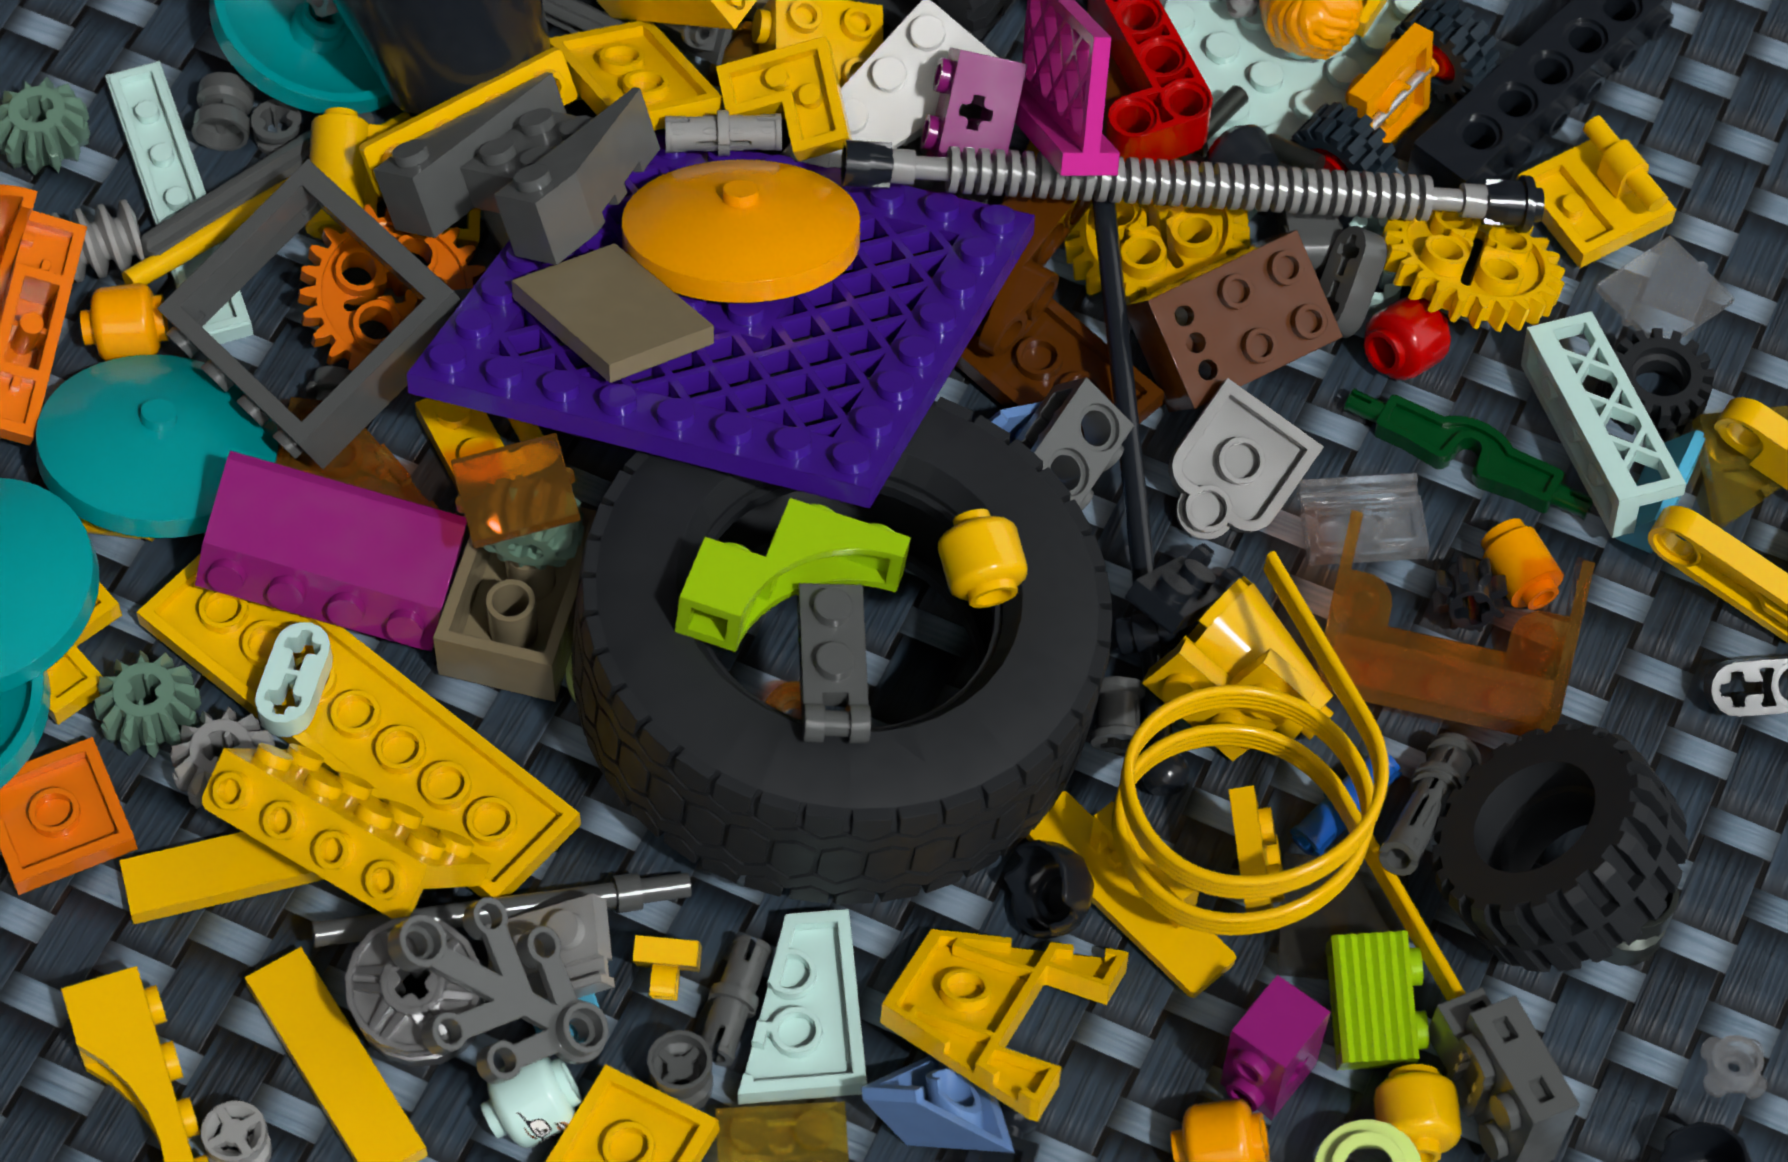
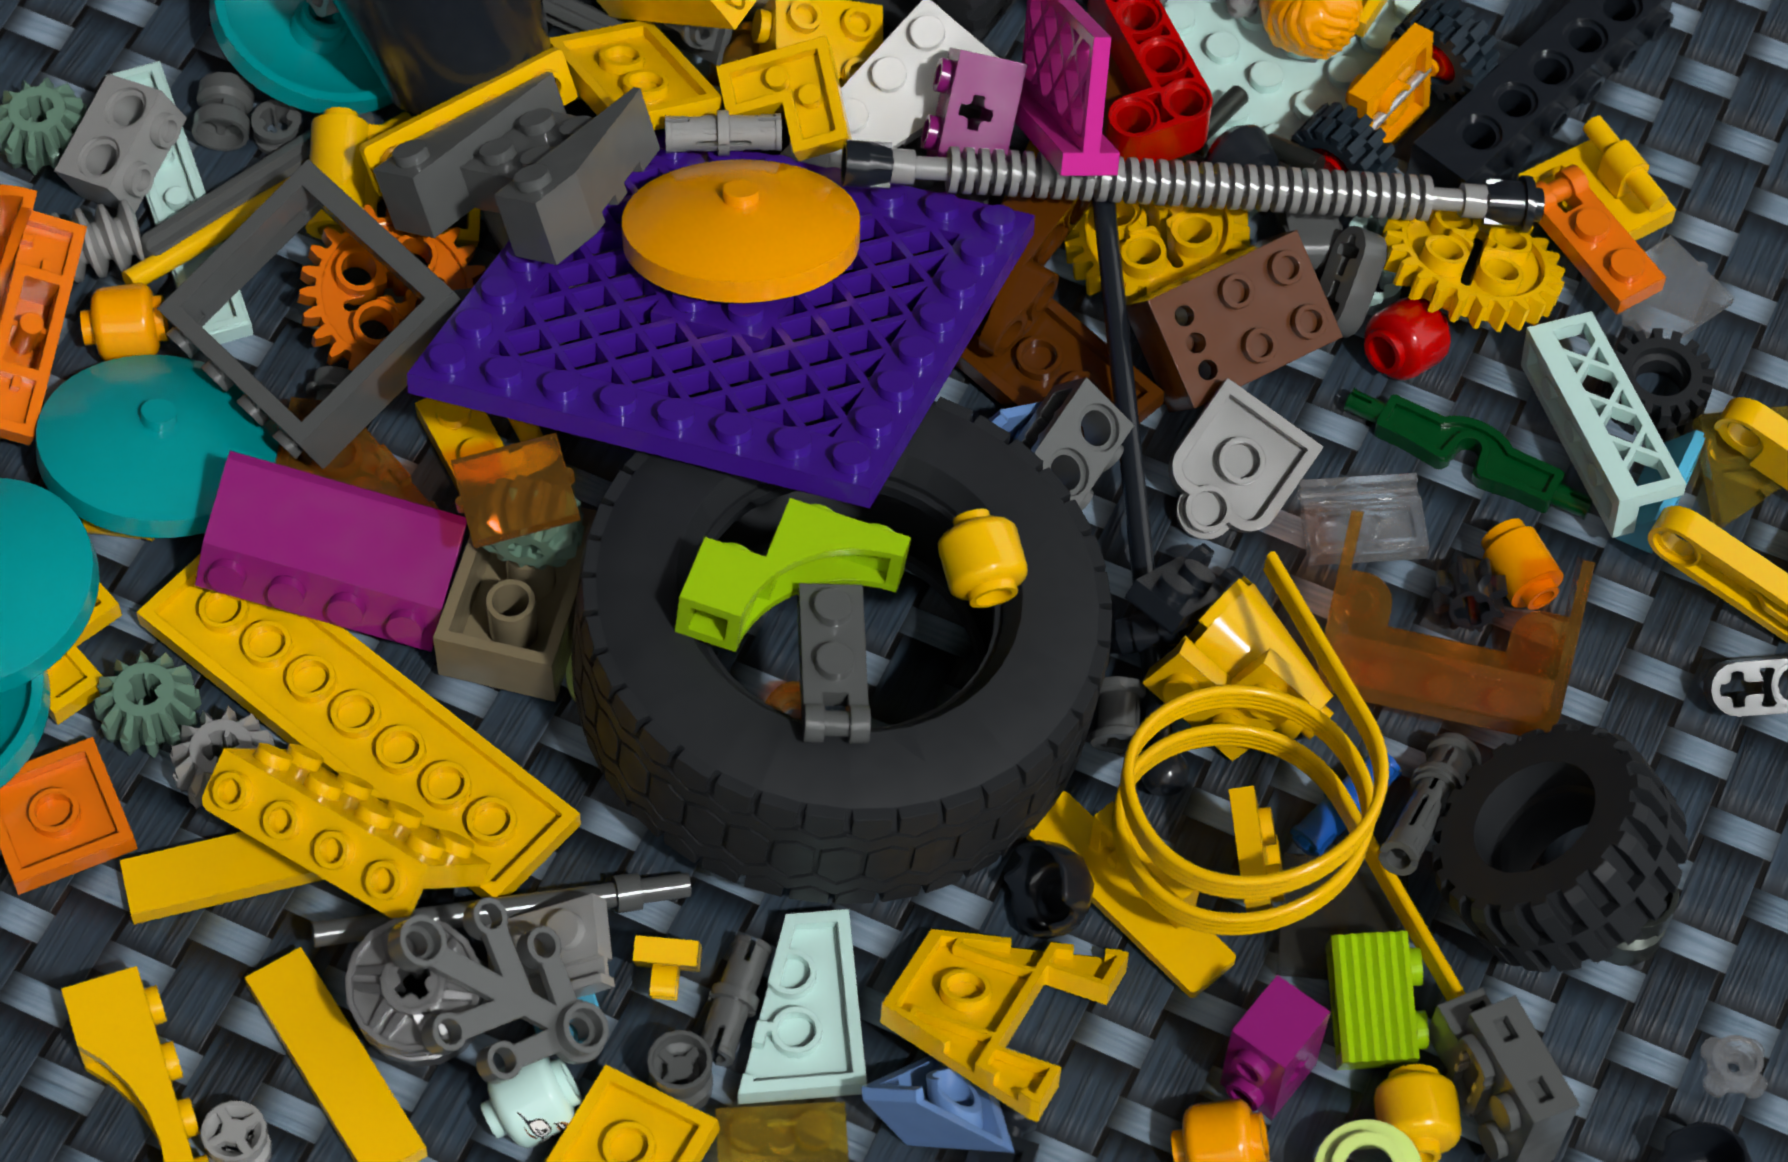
light aqua beam [255,622,333,737] -> none
dark tan tile [512,243,714,383] -> none
none -> light grey brick [54,74,187,213]
none -> orange plate [1535,164,1666,315]

